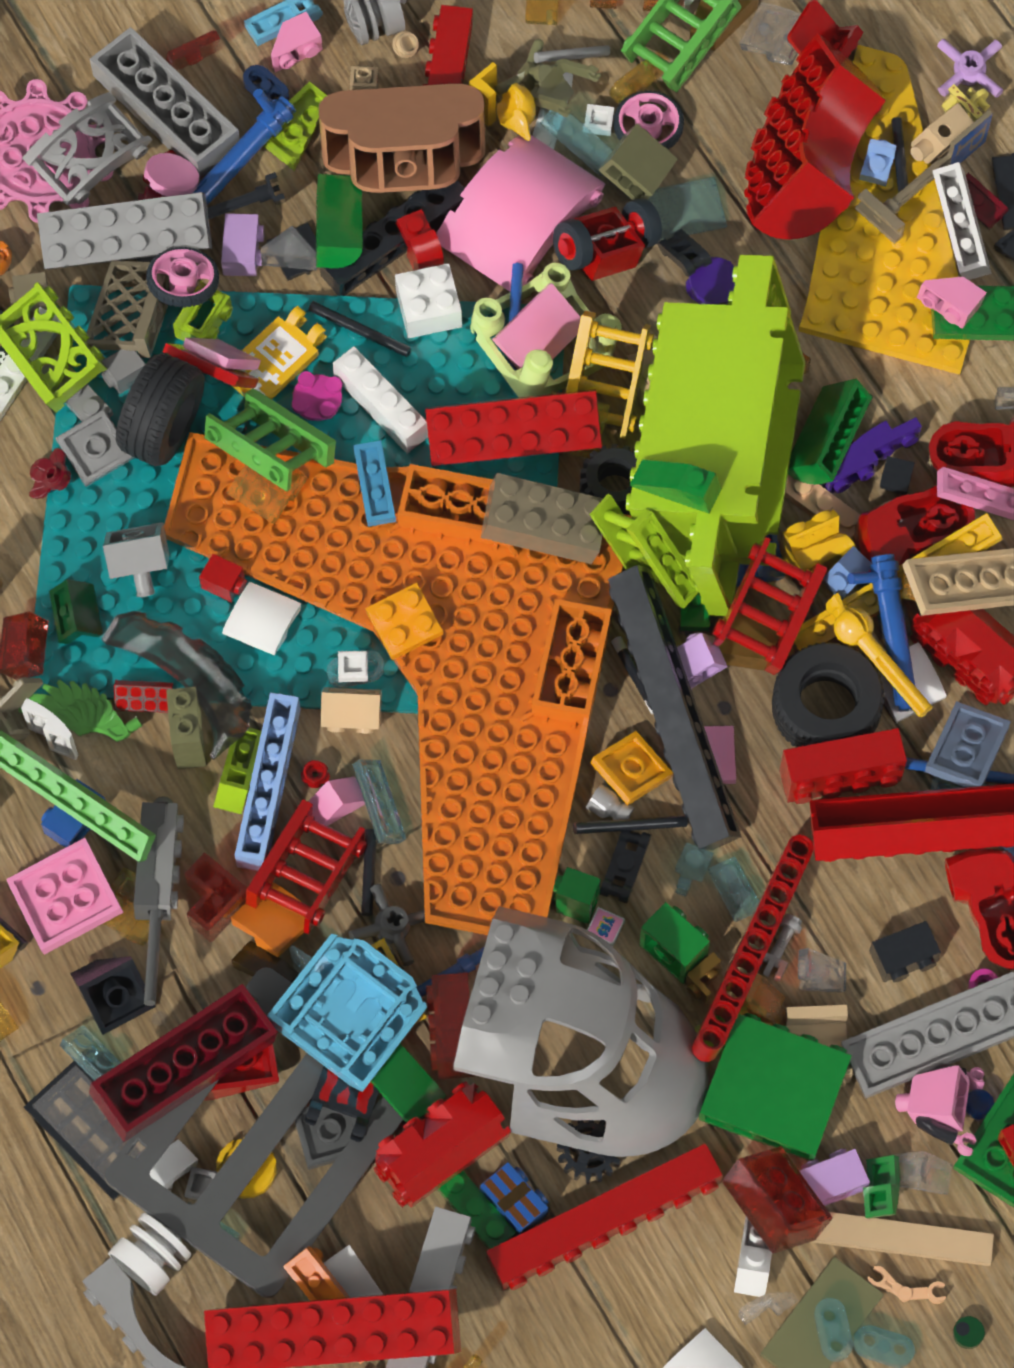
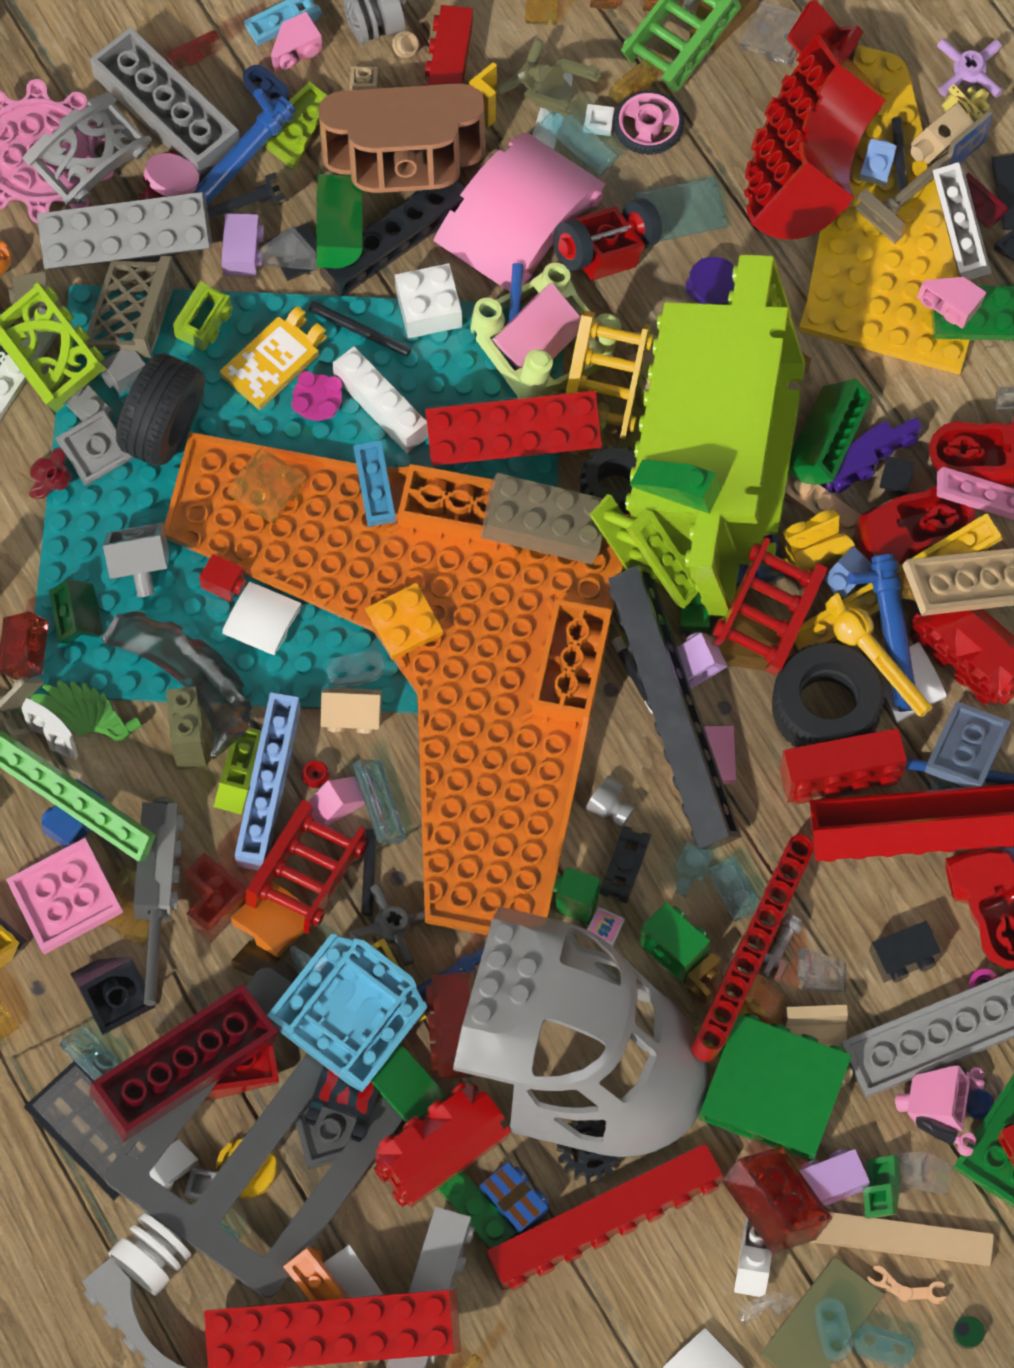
red tile [114,680,173,713] -> none
bright pink wheel [147,247,219,308] -> none
red tile [162,343,259,388] -> none
bright pink tile [183,338,261,370] -> none
bright green fence [204,388,336,491] -> none
white tile [338,651,368,682] -> none
red brick [396,209,444,271] -> none
yellow piece [496,83,536,141] -> none
light grey bar [534,45,610,63] -> none
black bar [573,815,688,834] -> none
light orange plate [591,731,673,806] -> none
olive brick [599,123,678,200] -> none
black plate [657,229,712,277] -> none

